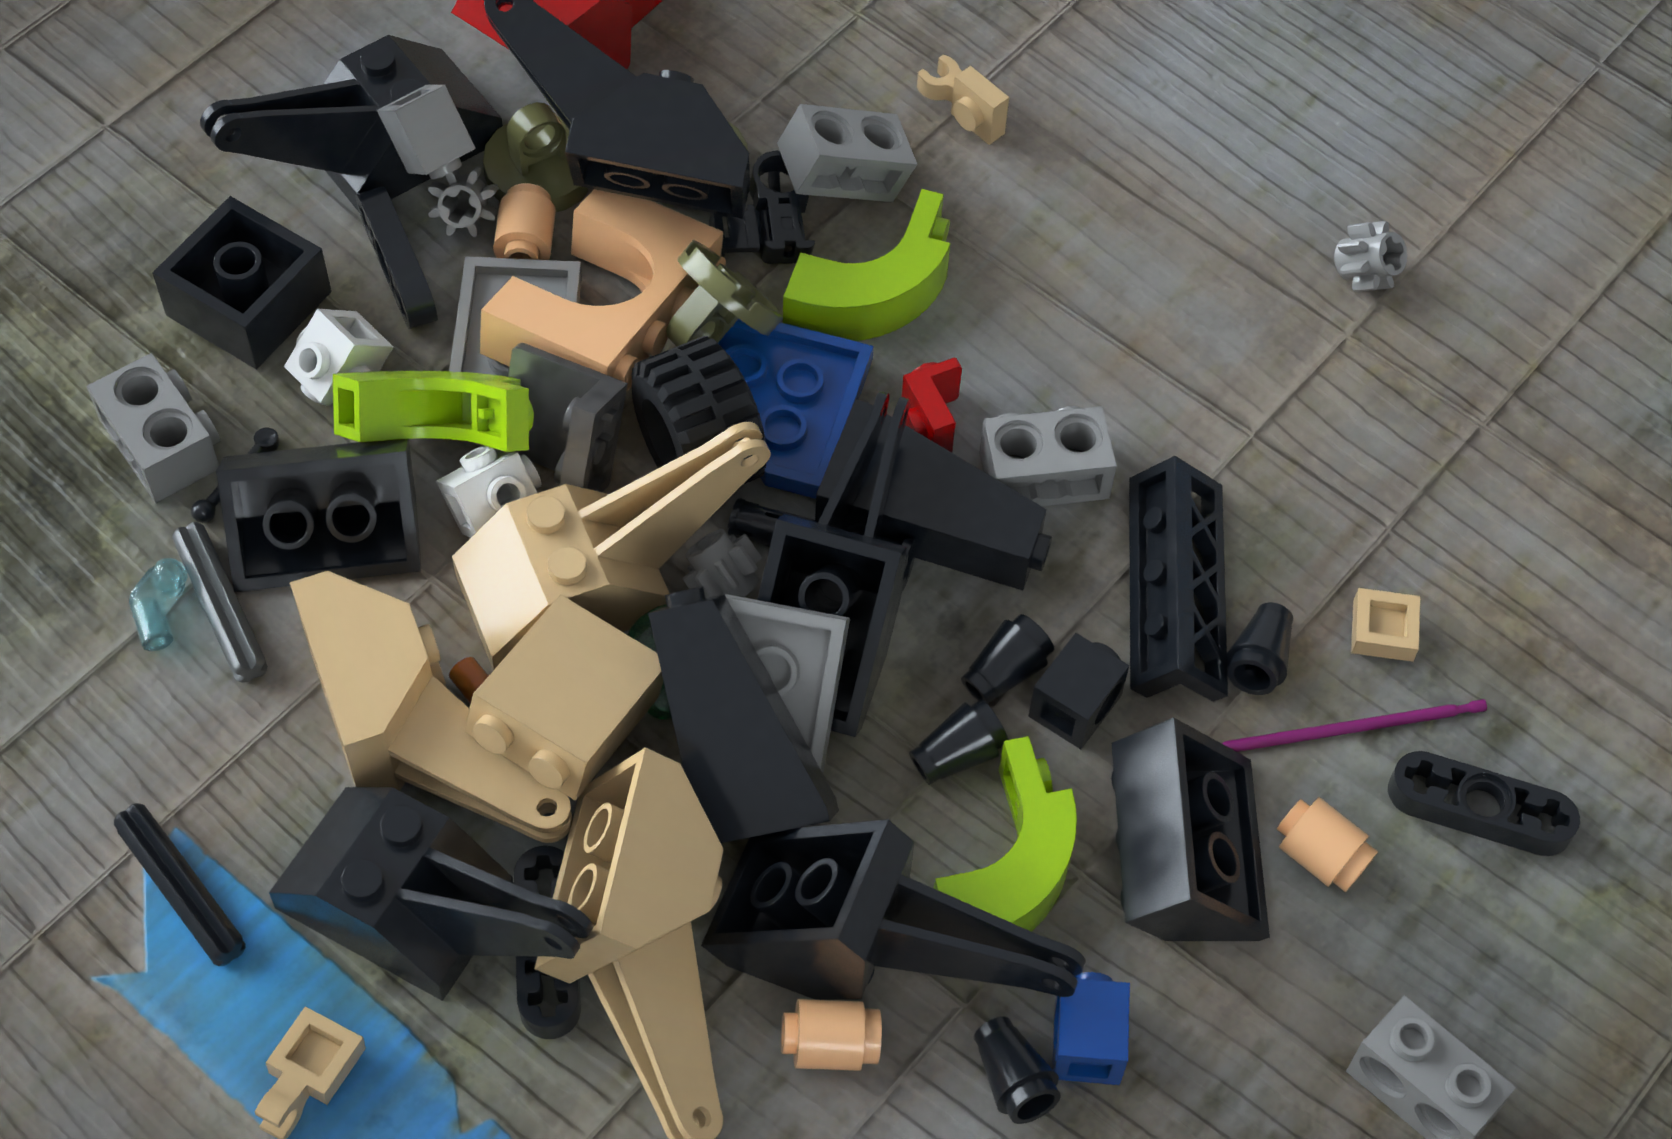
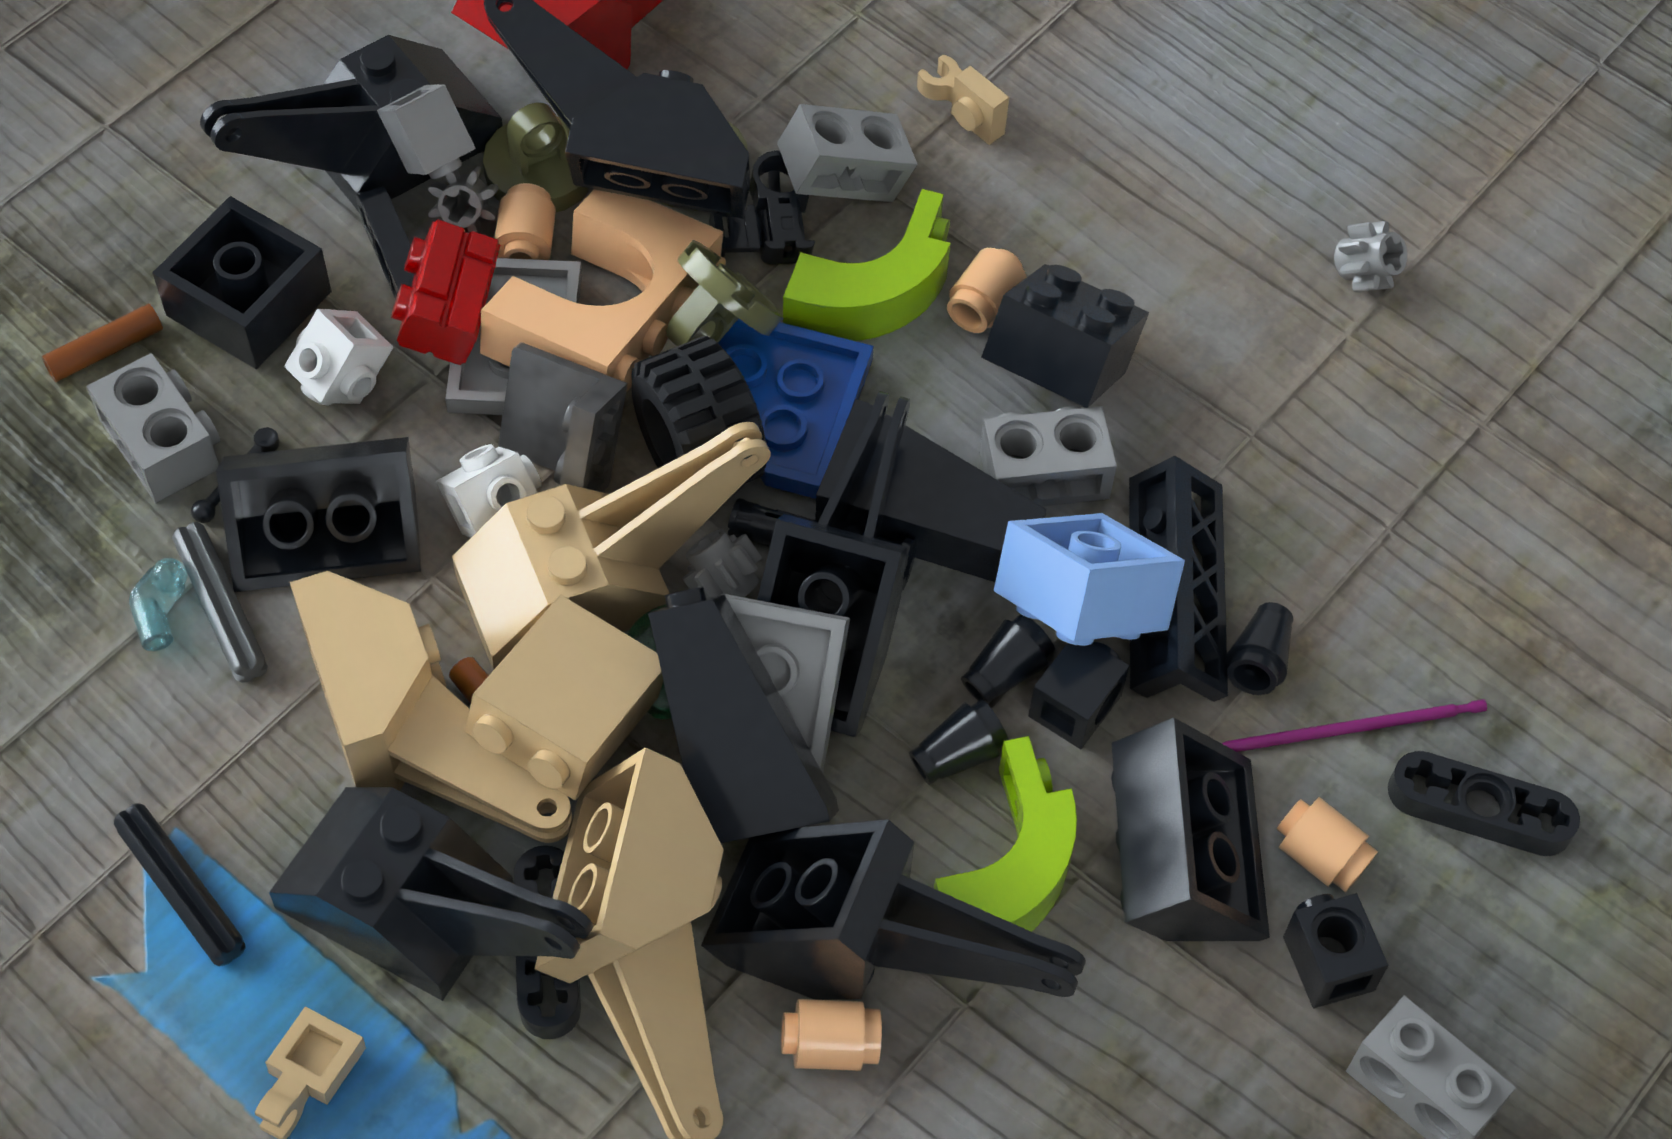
lime arch [333,371,534,452] -> none
red bracket [902,357,962,453] -> none
black cone [974,1016,1061,1124] -> none
blue brick [1052,972,1130,1085] -> none
tan plate [1351,588,1420,662] -> none
none -> dark orange piece [41,303,163,382]
none -> red brick [391,219,501,365]
none -> light nougat brick [947,248,1027,333]
none -> black brick [981,264,1149,408]
none -> light blue brick [994,513,1185,646]
none -> black brick [1283,893,1389,1009]

